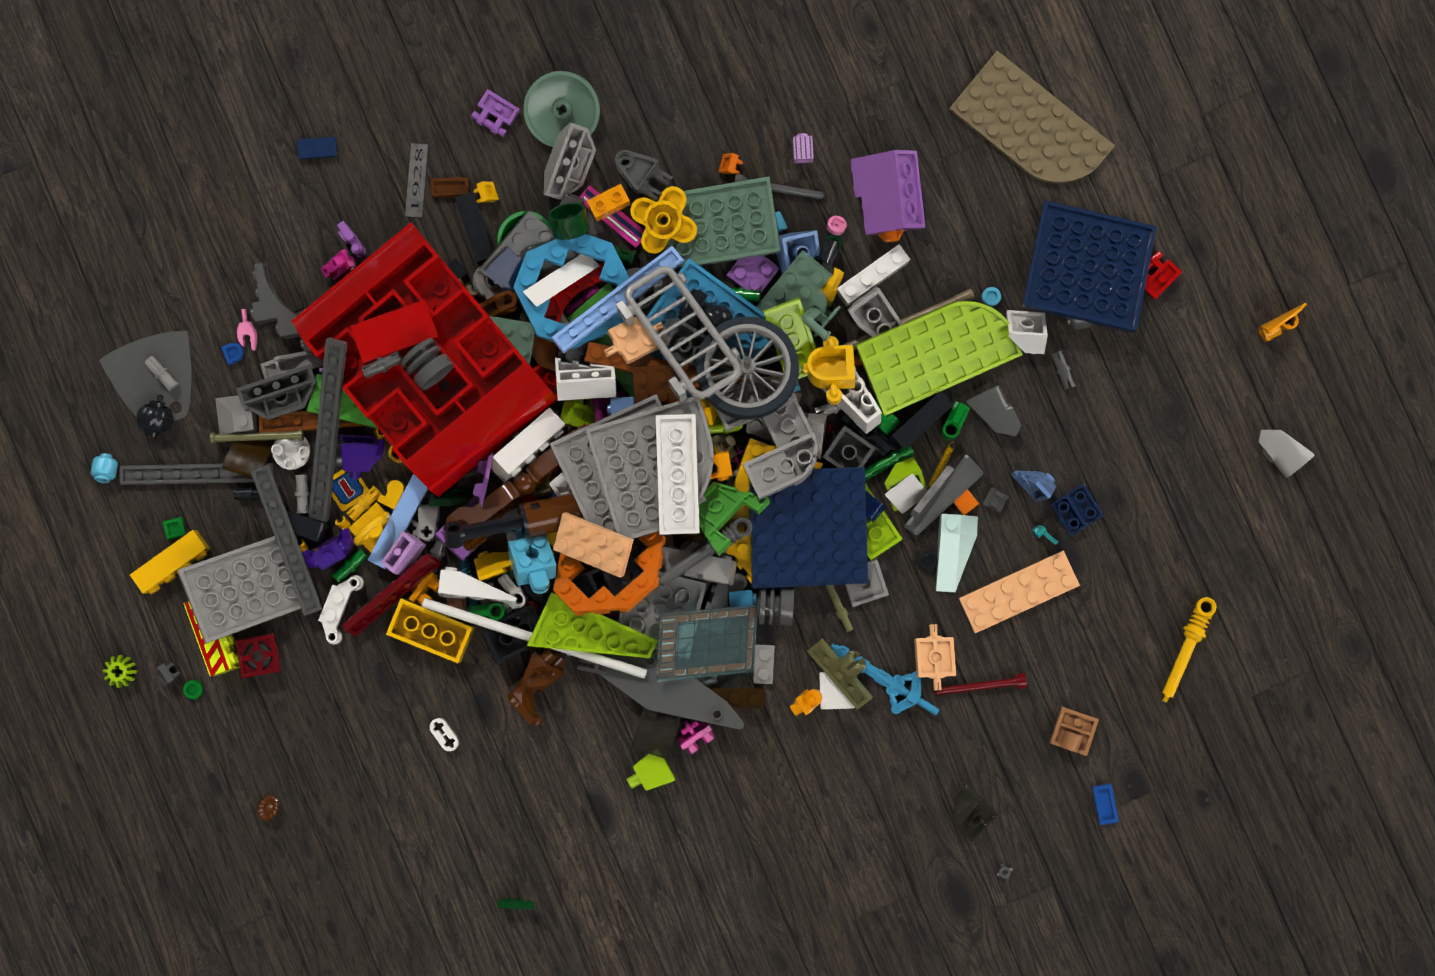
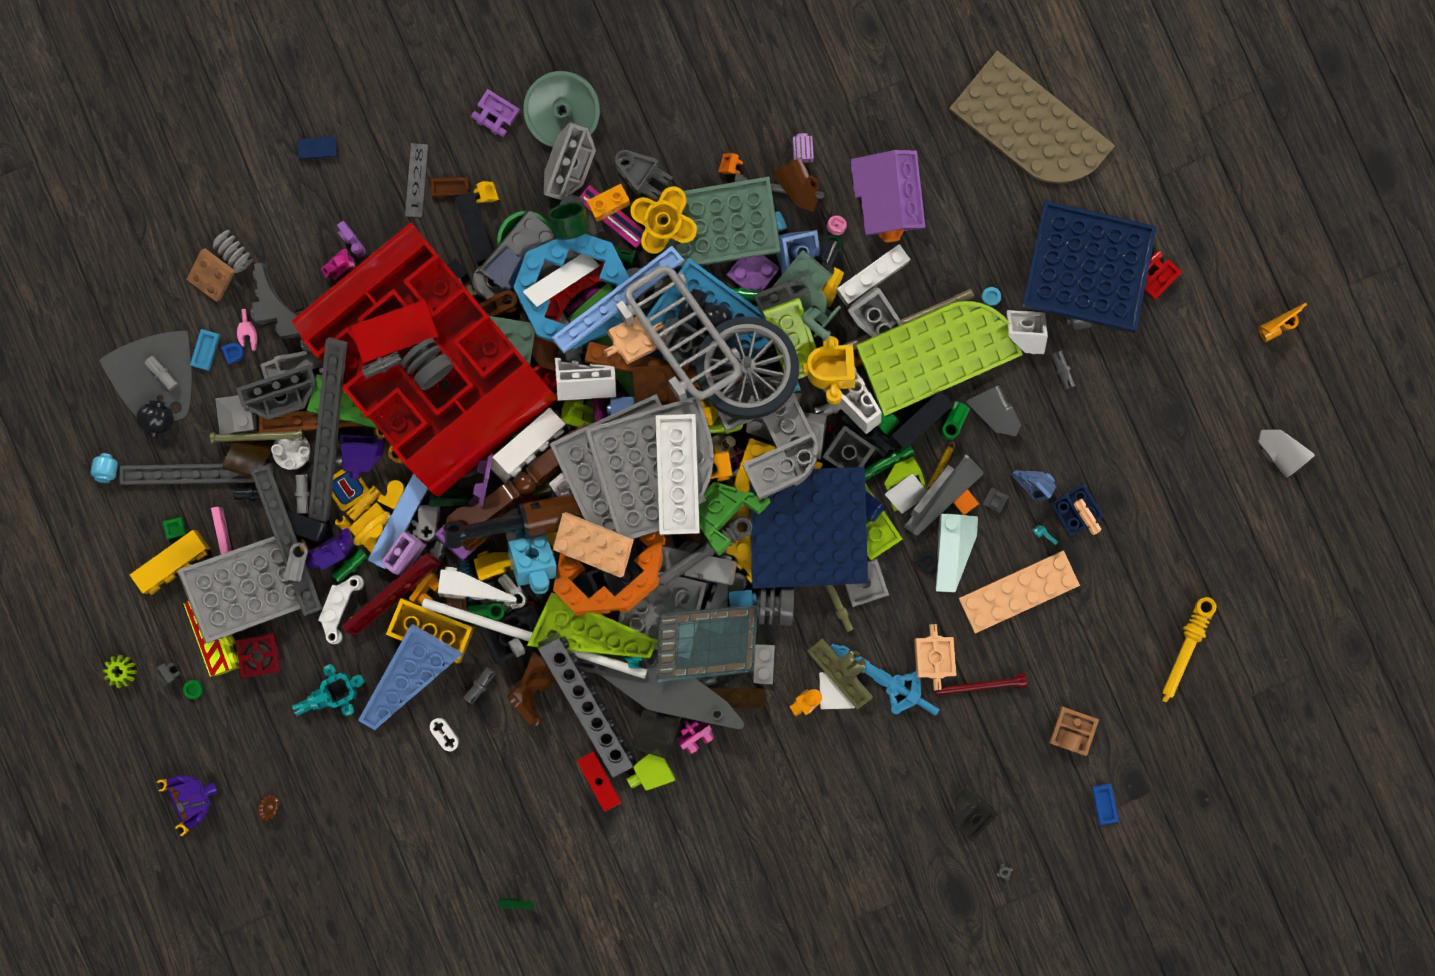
none -> dark purple torso [157,775,218,836]
none -> medium nougat plate [186,248,235,302]
none -> dark azure tile [190,329,221,371]
none -> bright pink tile [211,507,232,555]
none -> light grey piece [213,230,253,273]
none -> light grey piece [284,542,308,582]
none -> teal piece [292,664,365,717]
none -> medium blue wing [358,624,463,730]
none -> dark grey pin [463,666,496,704]
none -> light grey axle [508,638,525,657]
none -> black brick [538,632,635,777]
none -> red tile [577,751,621,812]
none -> teal hand [620,655,642,669]
none -> dark grey hinge [754,277,810,313]
none -> reddish brown panel [772,157,819,212]
none -> light nougat axle [1074,499,1101,535]

